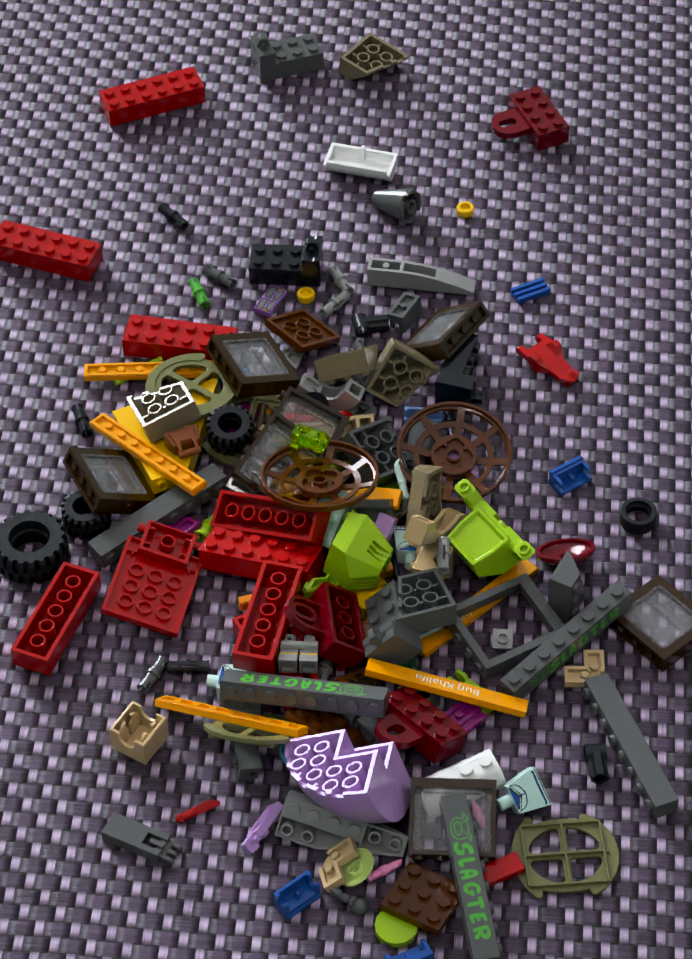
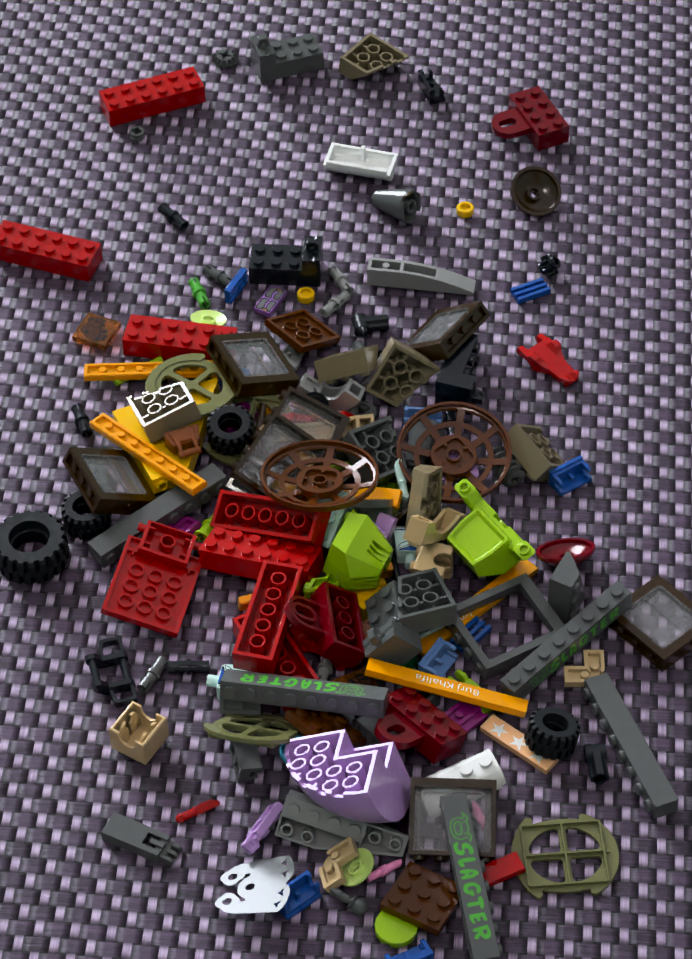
red brick [10,562,102,676] -> none
light orange tile [154,695,308,738] -> none
light grey hips [278,634,318,674] -> none
clear neon green leg [290,423,330,453] -> none
dark grey hinge [387,291,422,333] -> none
light grey pin [435,536,451,575] -> none
light grey bracket [492,628,513,650] -> none
light aqua torso [496,767,551,814] -> none
black tyre [619,497,657,535] -> none
none -> clear orange tile [72,312,121,350]
none -> black bar [85,636,138,708]
none -> dark grey bush [129,126,145,142]
none -> yellowish green dish [190,310,227,326]
none -> dark grey gear [212,48,238,68]
none -> piece [215,855,294,914]
none -> blue tile [224,268,248,305]
none -> black hinge [418,69,445,105]
none -> medium blue hinge [418,637,458,677]
none -> blue tile [450,616,492,653]
none -> light nougat tile [480,714,559,774]
none -> dark grey piece [486,446,525,487]
none -> dark tan wedge [501,423,564,482]
none -> dark brown dish [510,166,562,217]
none -> black tyre [524,706,581,760]
none -> black gear [538,254,561,277]

